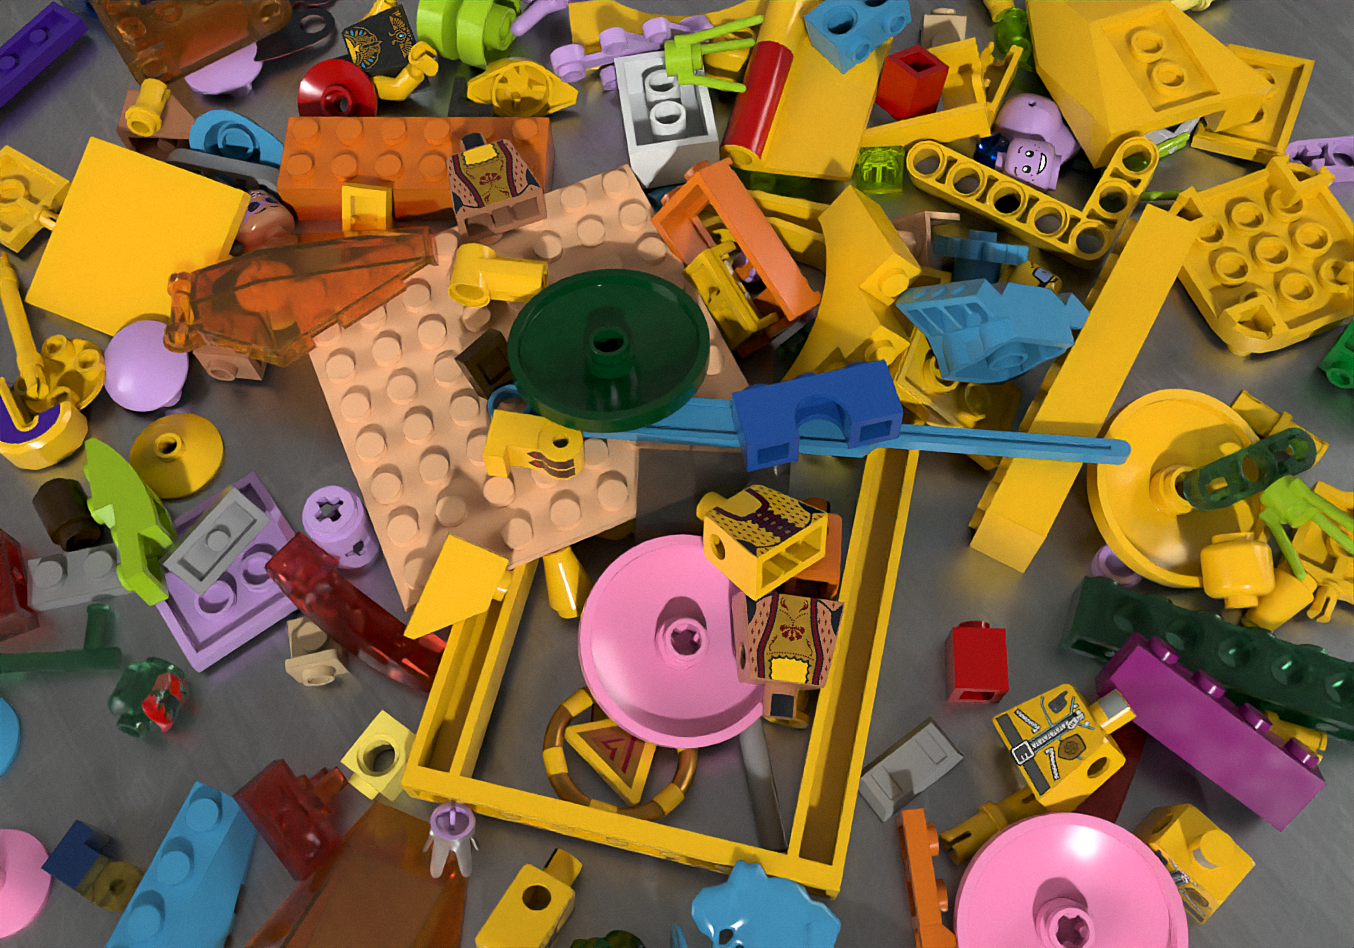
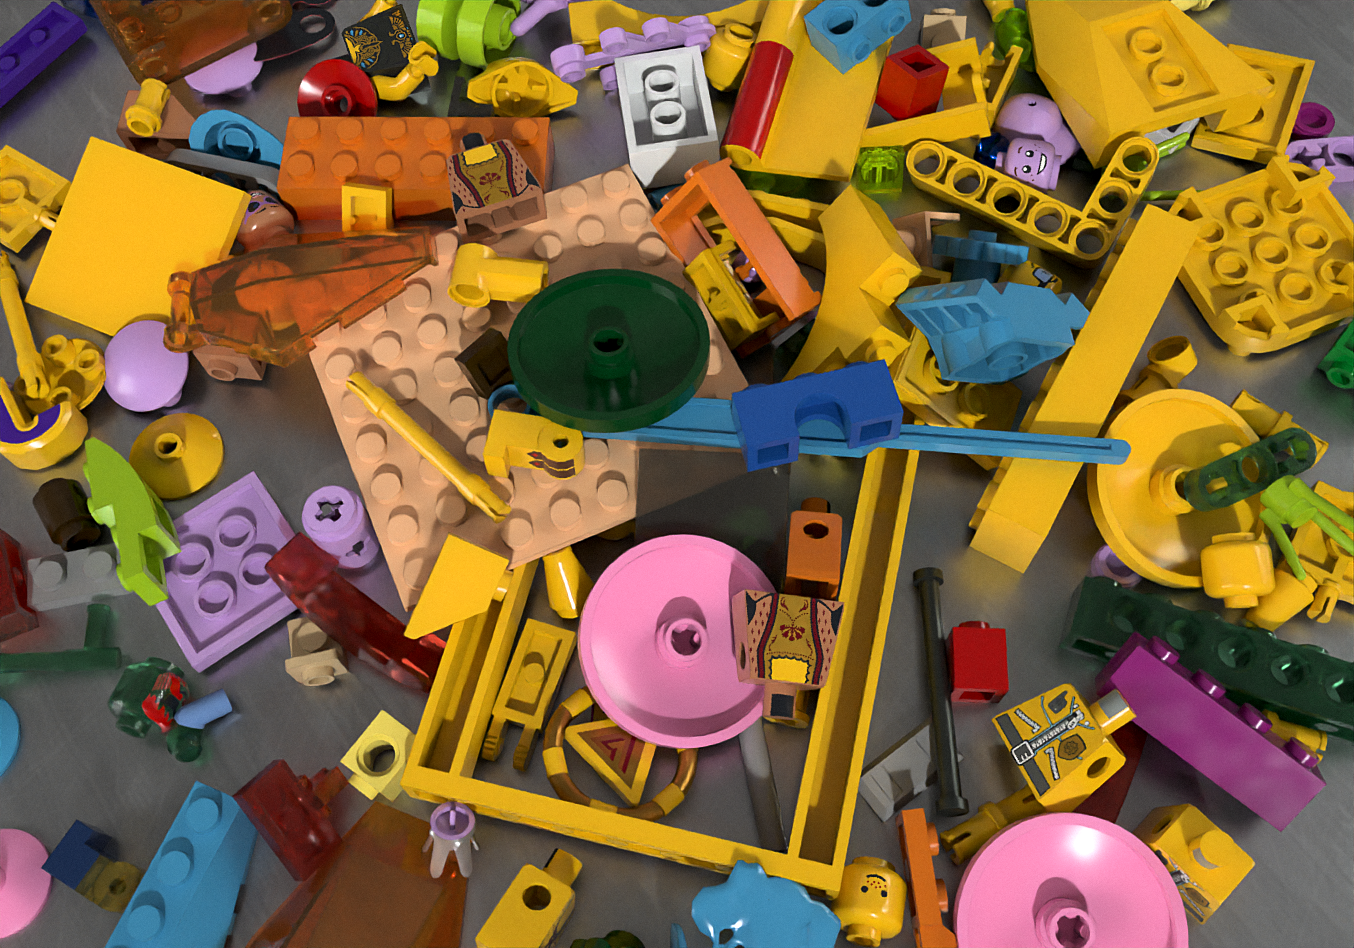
light grey plate [158,485,271,596] -> none
lime plant [664,14,764,93] -> none
yellow torso [696,485,828,601] -> none
none -> arm [166,688,232,763]
none -> yellow piece [346,371,511,524]
none -> yellow hinge [482,618,578,772]
none -> yellow head [831,856,907,948]
none -> pearl dark grey bar [912,567,969,817]
none -> yellow connector [1113,336,1198,411]
none -> magenta tile [1290,102,1335,141]

